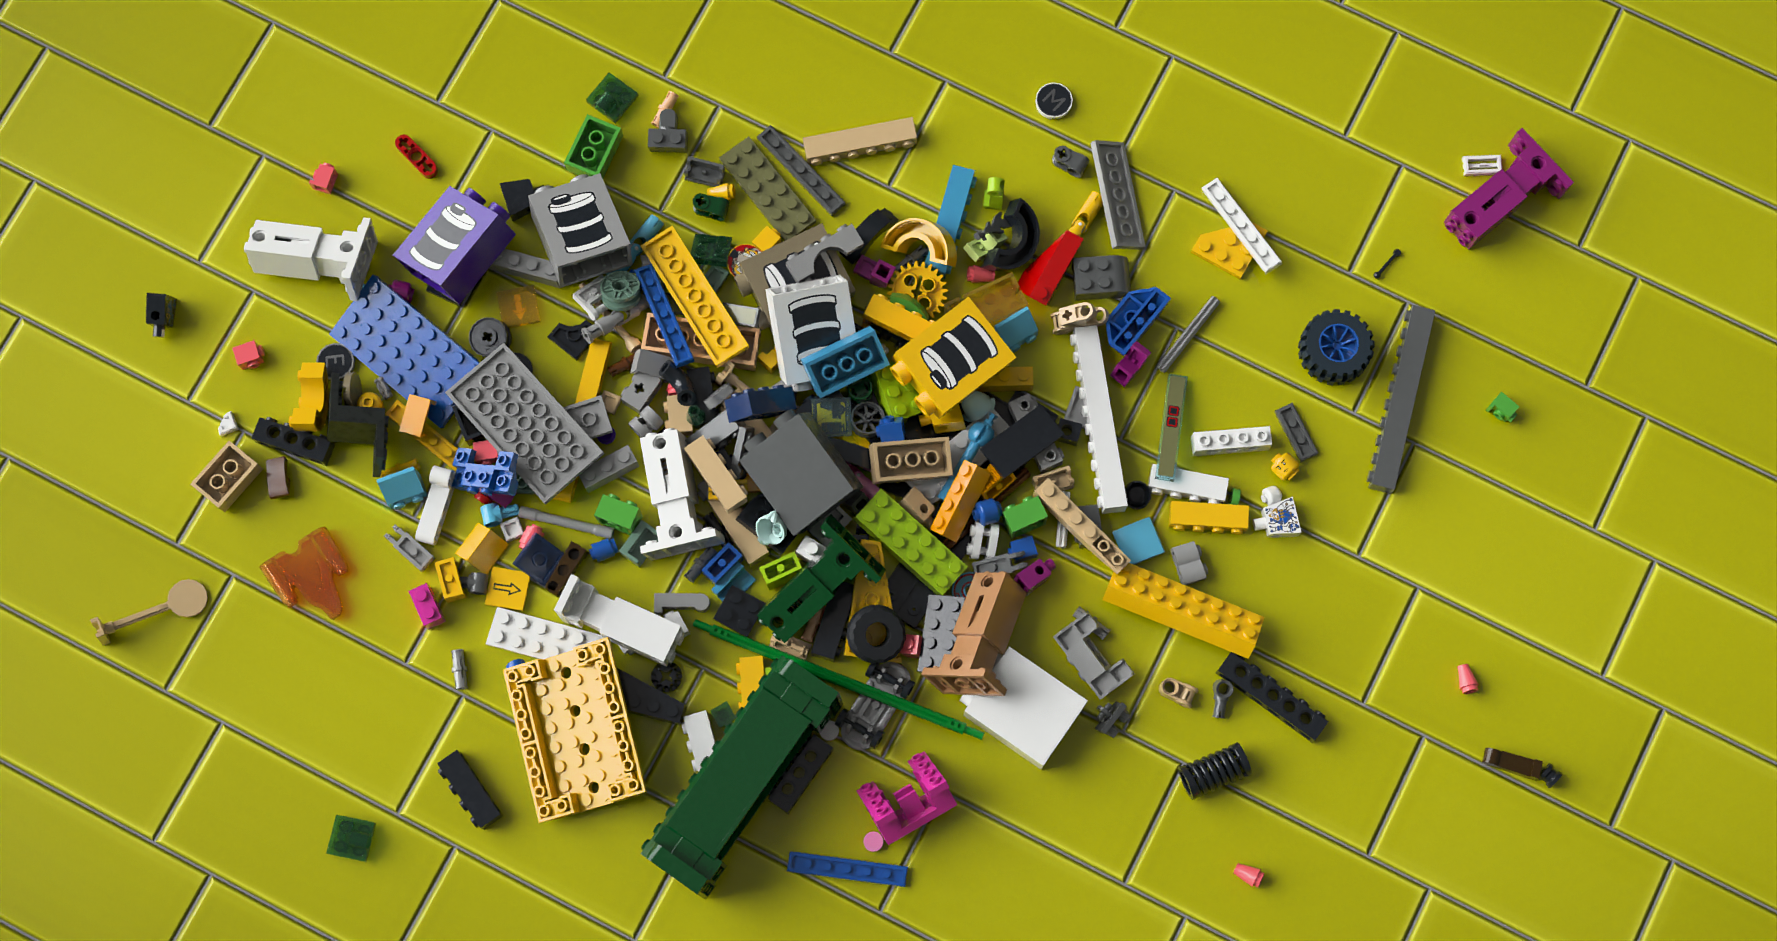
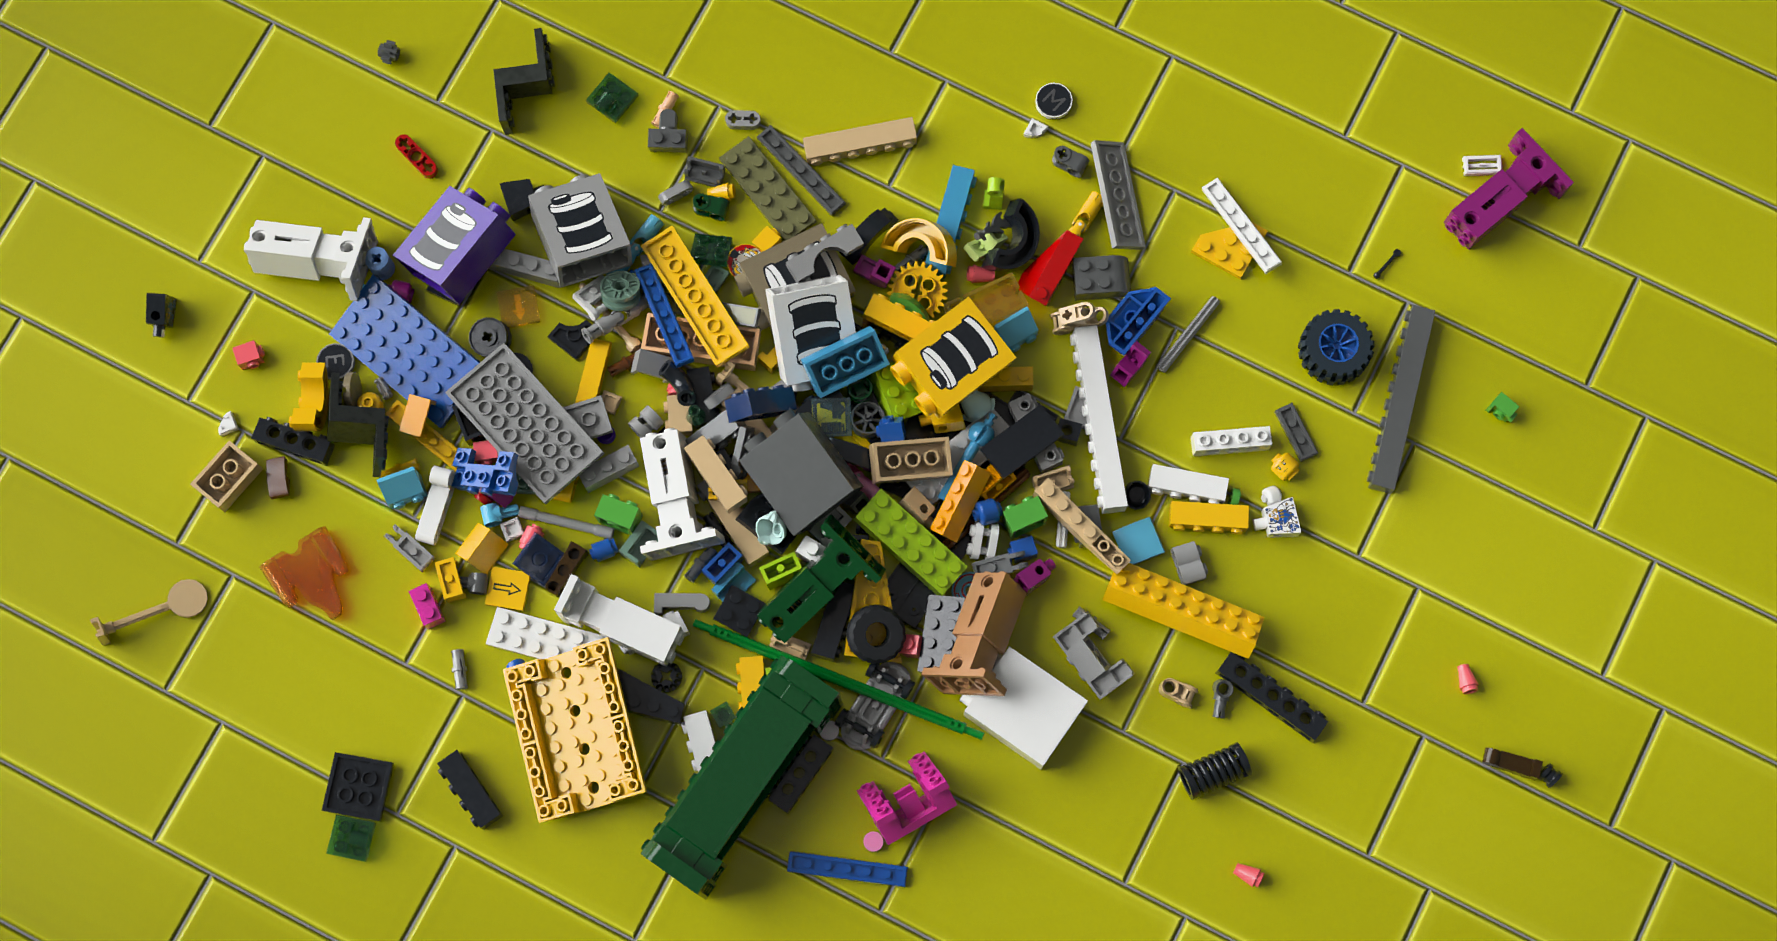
coral brick [309,163,338,194] -> none
bright green brick [564,114,623,179] -> none
light grey brick [621,372,663,414] -> none
light nougat pin [801,605,826,643] -> none
dark grey hips [1094,701,1131,738] -> none
olive tile [1155,374,1188,482] -> none
none -> black plate [322,752,394,822]
none -> medium blue piece [365,247,395,280]
none -> dark grey gear [378,40,400,65]
none -> pearl dark grey bracket [493,28,555,135]
none -> light grey beam [658,180,694,206]
none -> light grey beam [725,110,761,130]
none -> white tile [1023,118,1049,138]

